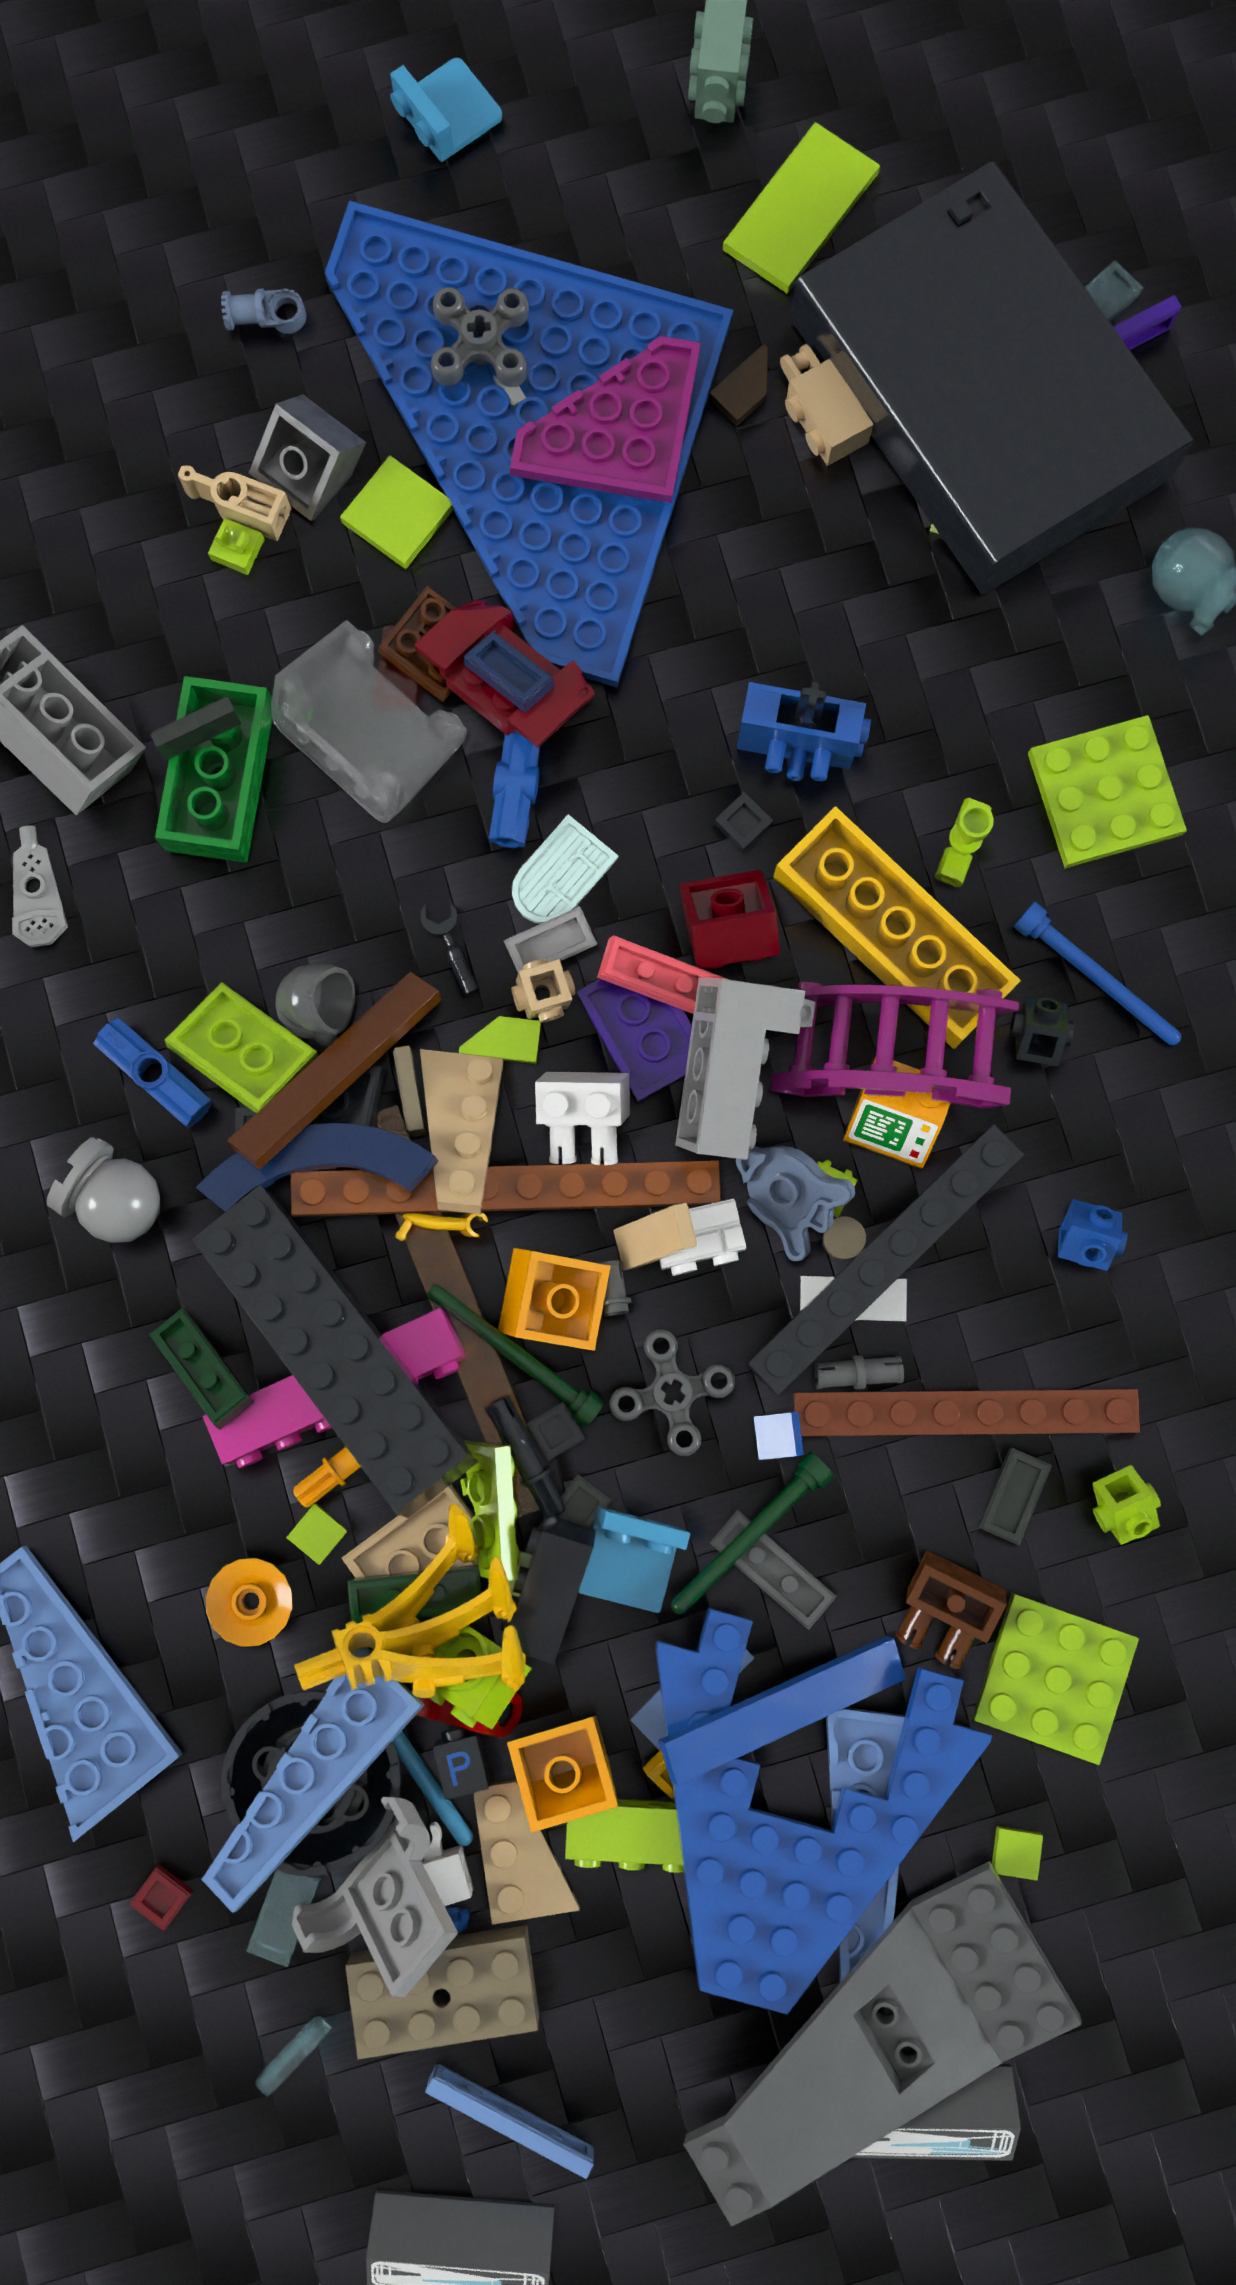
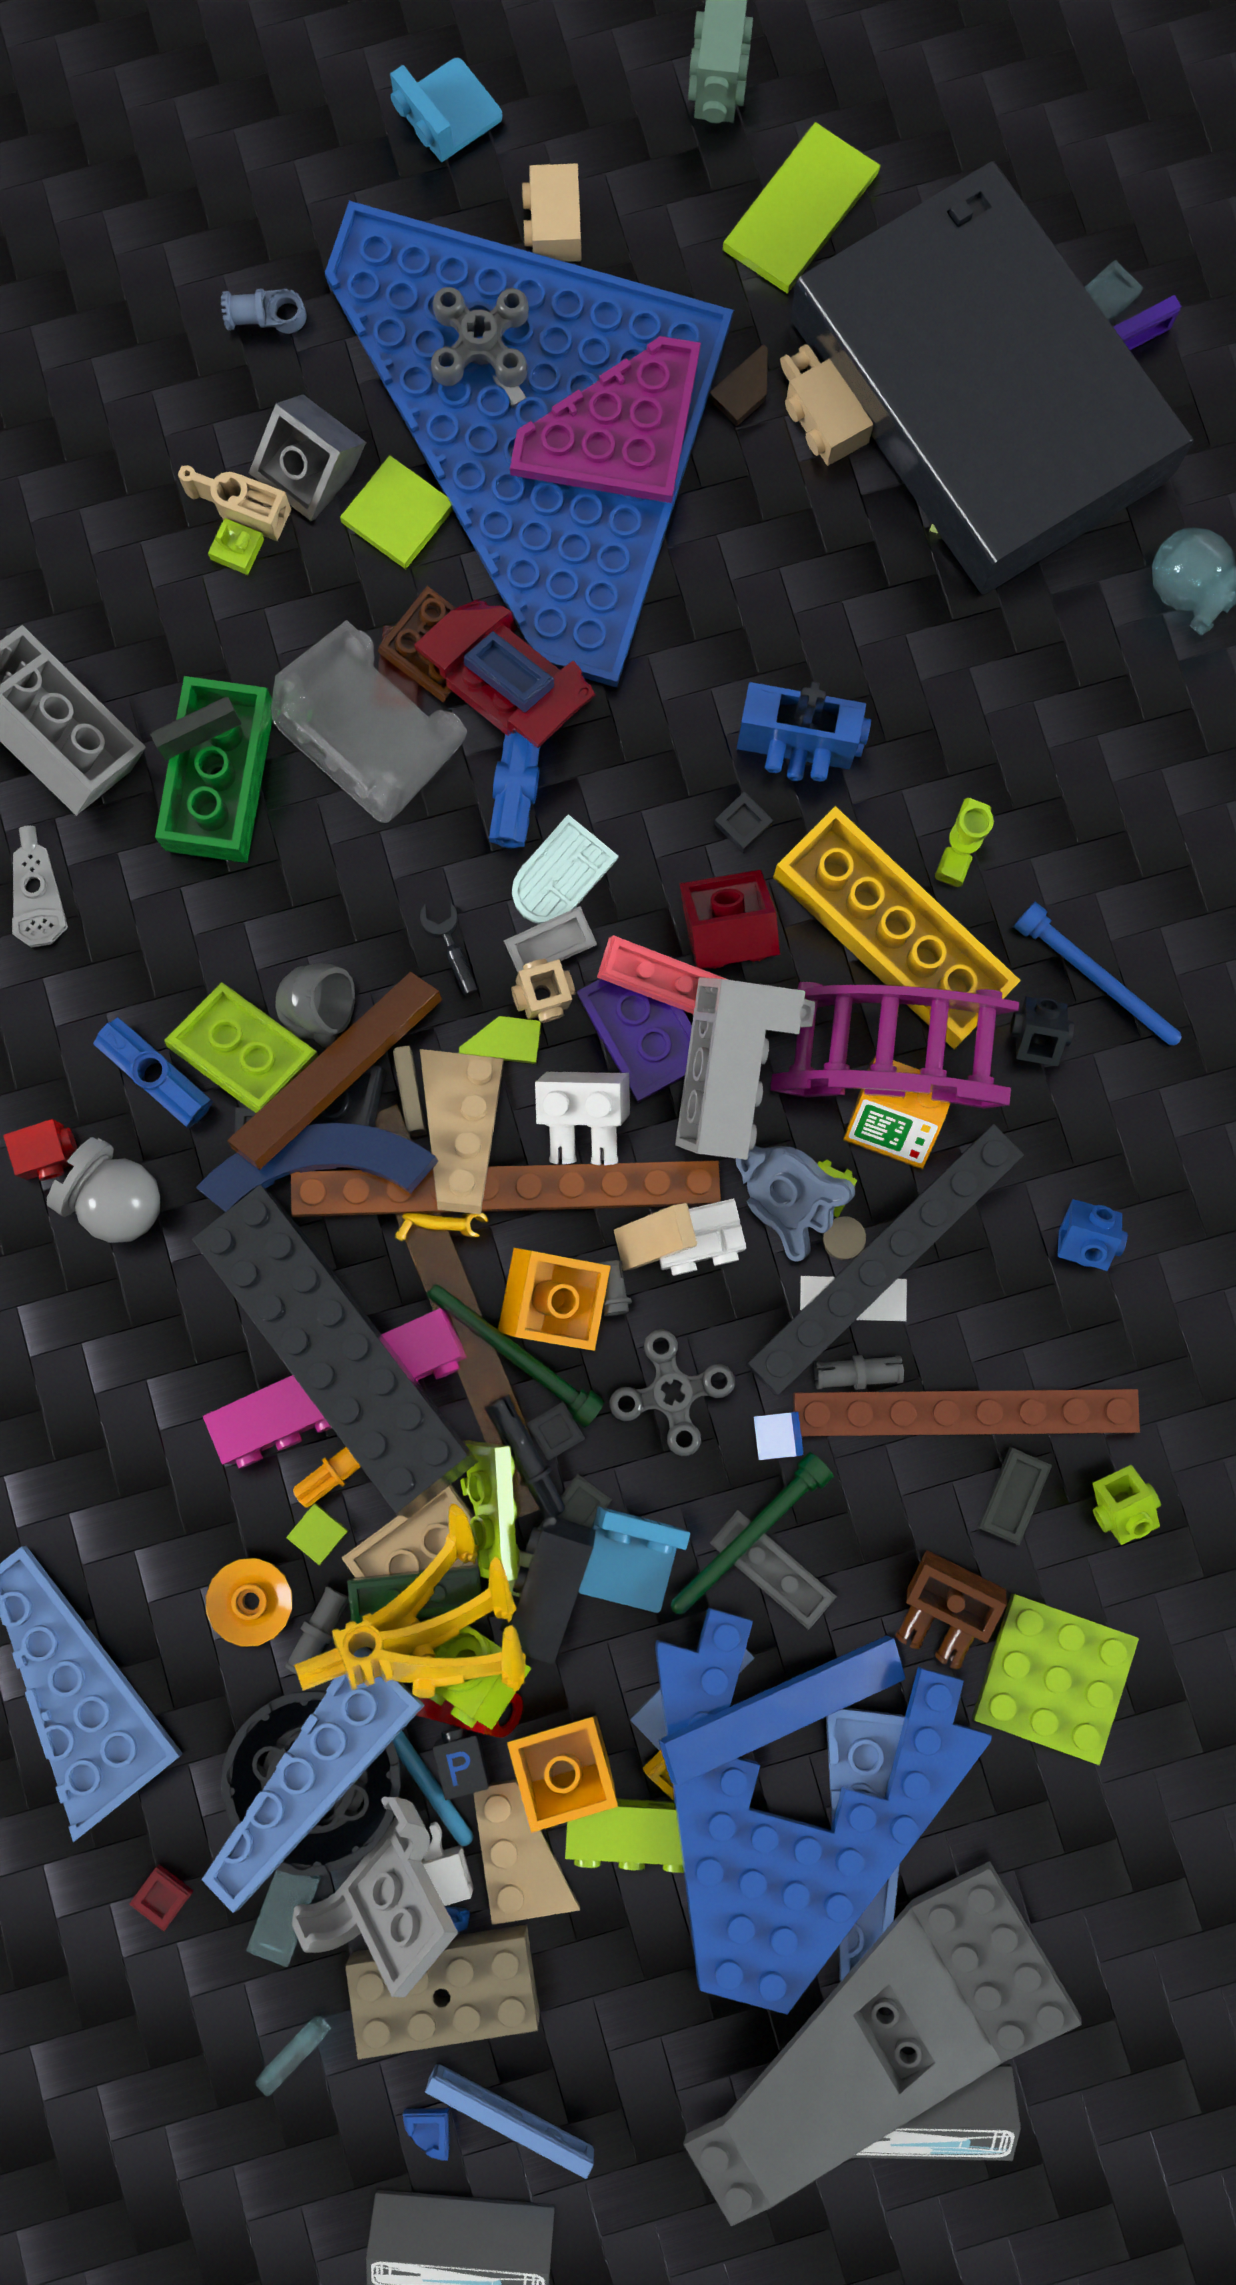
dark green tile [149,1308,254,1430] -> none
lime tile [992,1826,1043,1881] -> none
lime plate [1028,715,1187,868] -> none
none -> red brick [3,1119,77,1181]
none -> dark grey pin [284,1586,349,1674]
none -> blue tile [403,2108,449,2160]
none -> tan brick [522,164,581,262]

